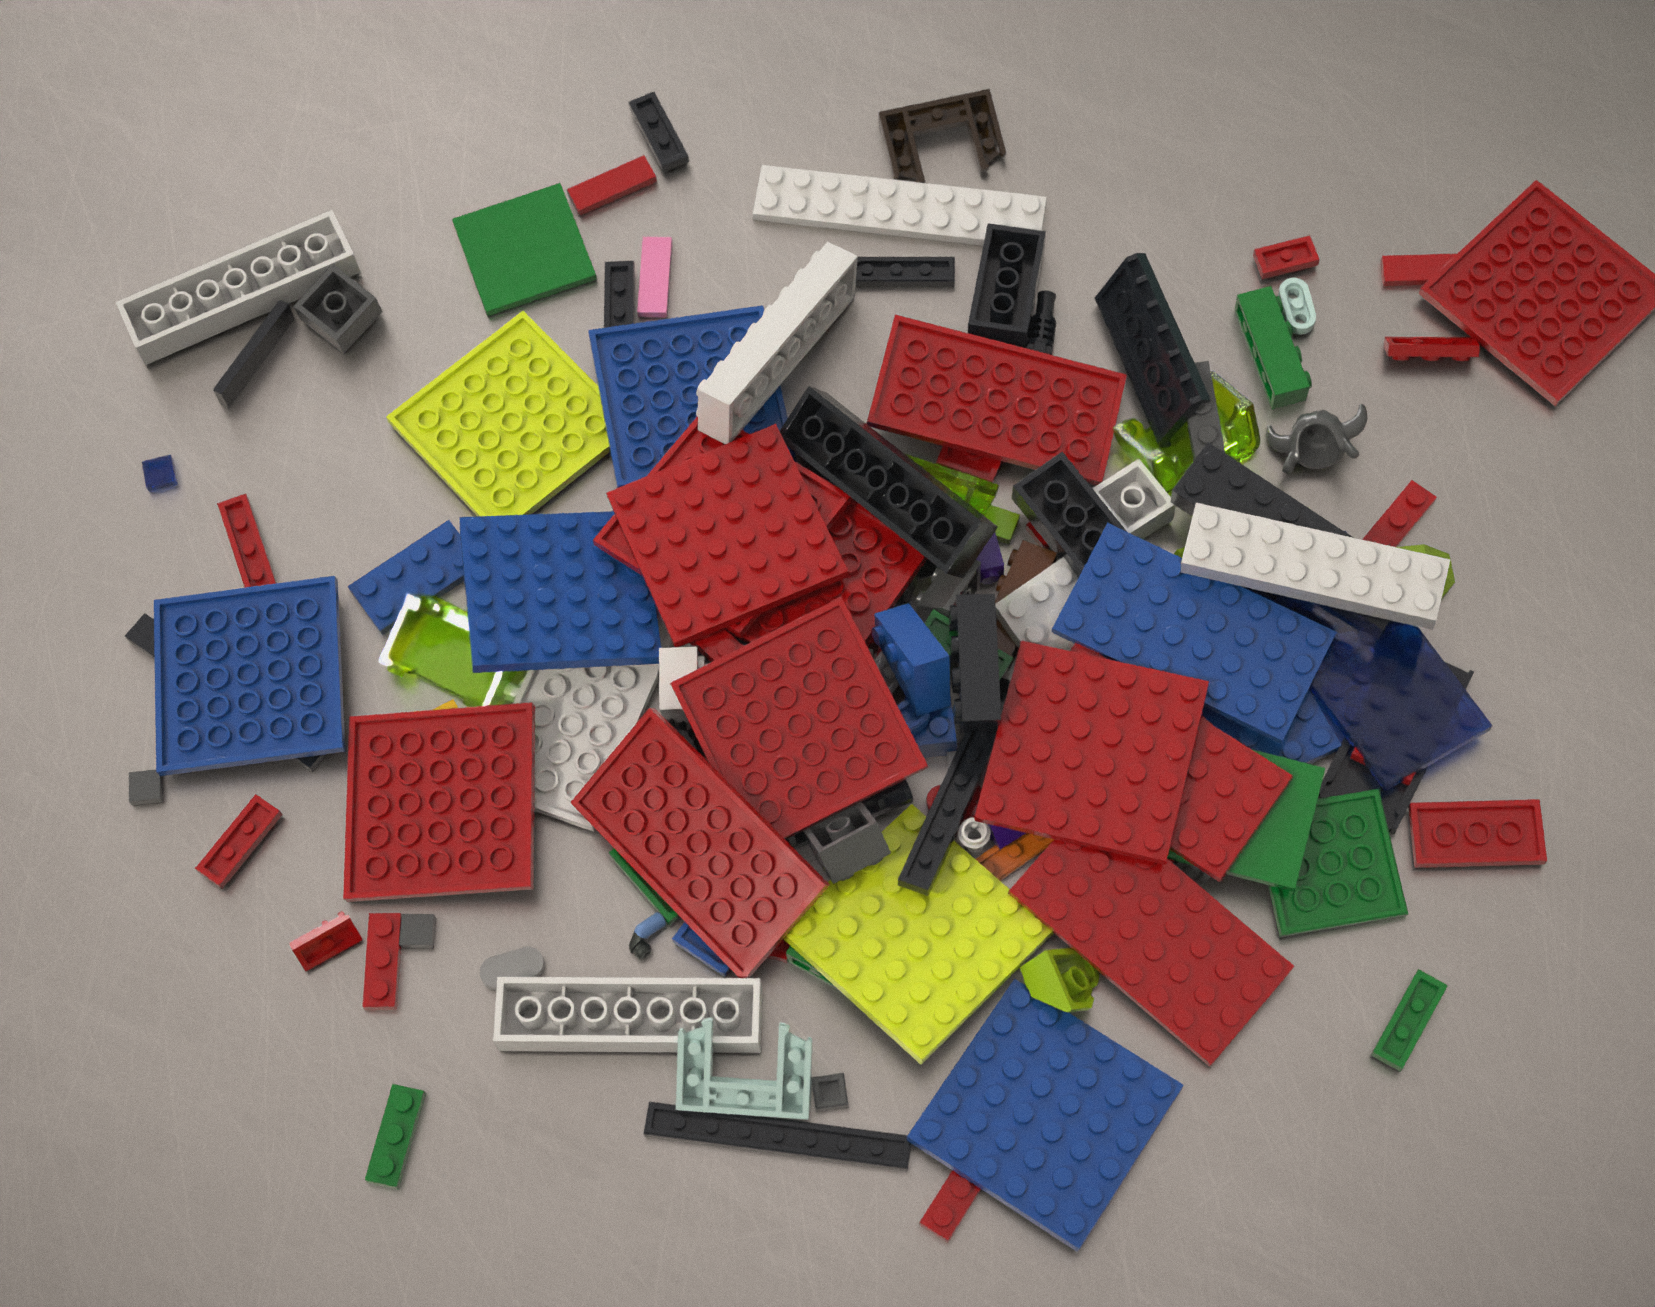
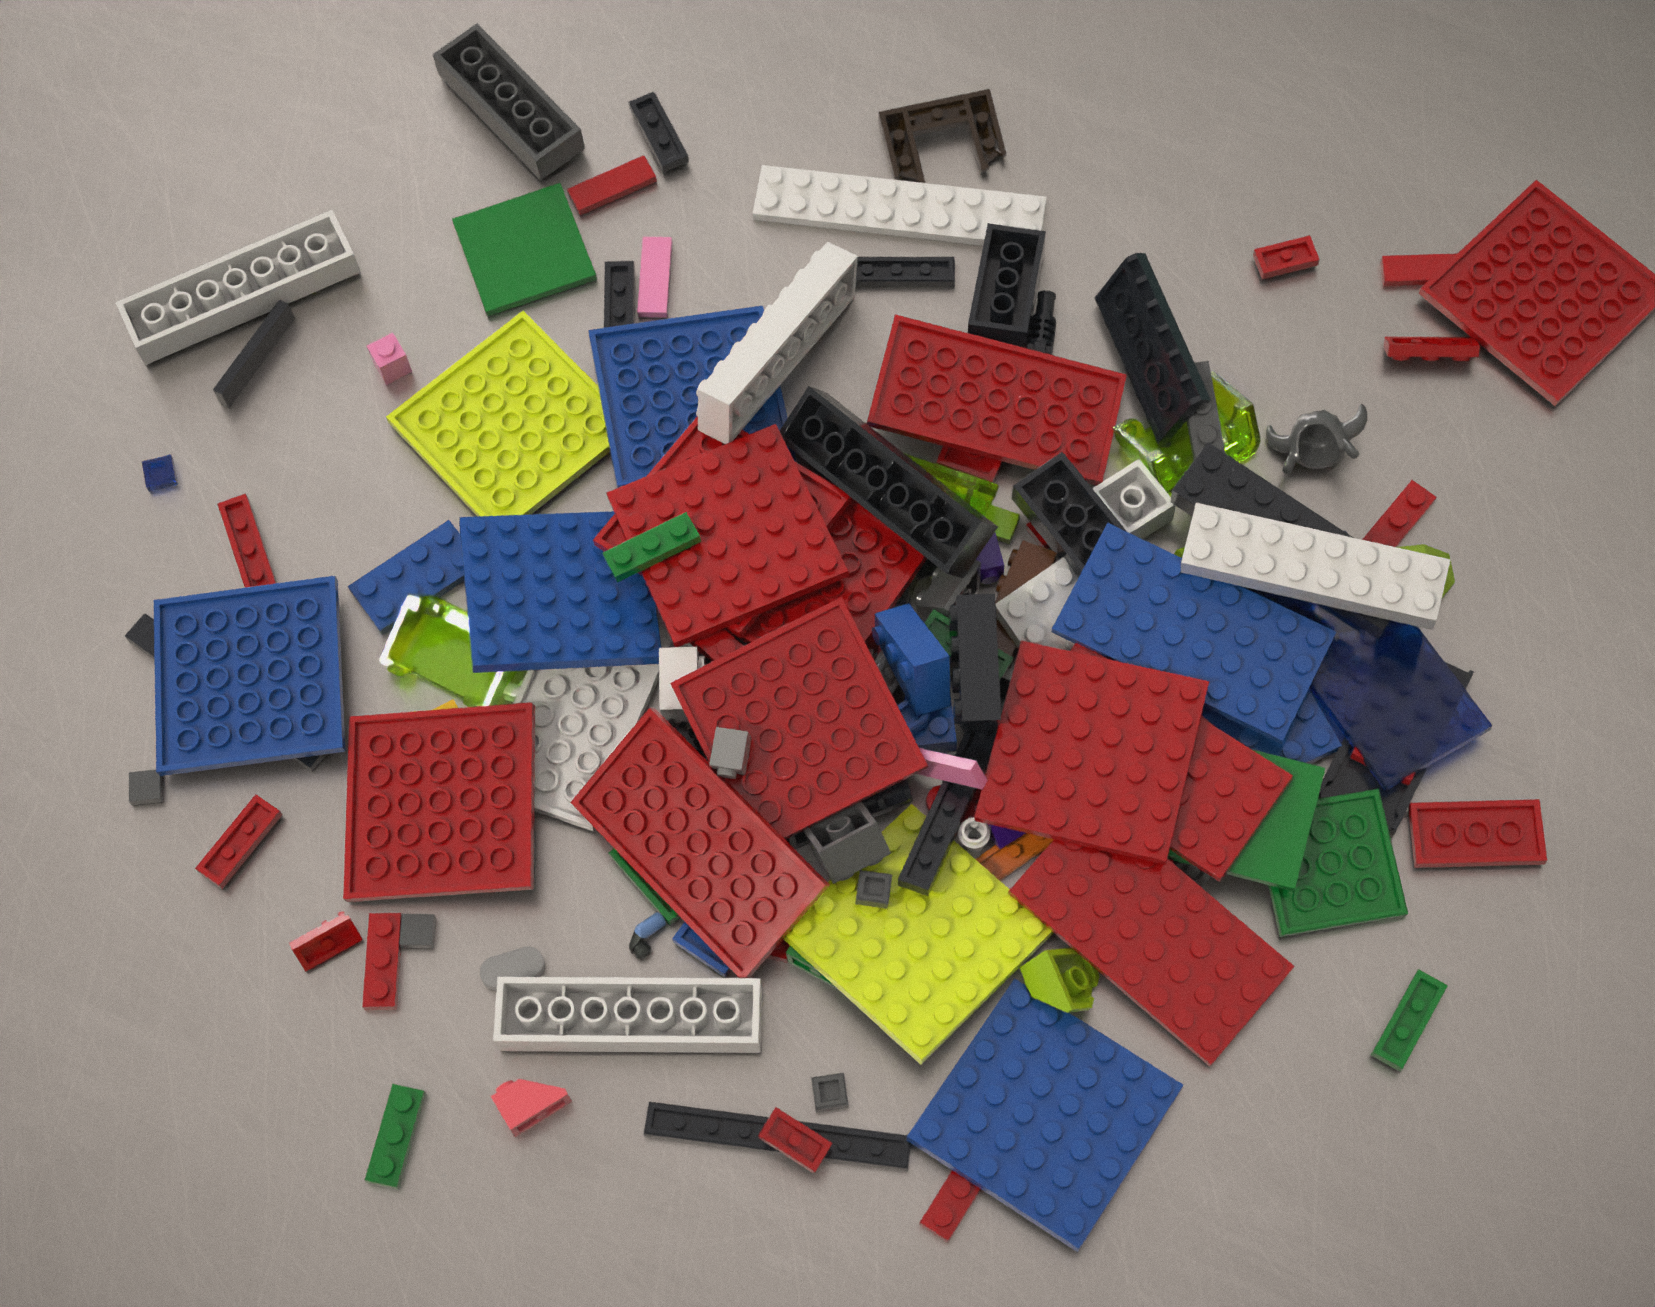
dark grey brick [293,264,383,354] -> none
light aqua wedge [676,1018,812,1120] -> none
green brick [1234,286,1312,409] -> none
light aqua plate [1278,278,1316,335] -> none
none -> bright pink brick [367,333,412,385]
none -> dark grey brick [432,23,585,181]
none -> coral slope [491,1079,572,1137]
none -> green plate [602,512,701,583]
none -> light grey brick [709,727,752,779]
none -> red plate [758,1107,832,1173]
none -> dark grey tile [855,870,892,909]
none -> bright pink tile [917,748,987,790]

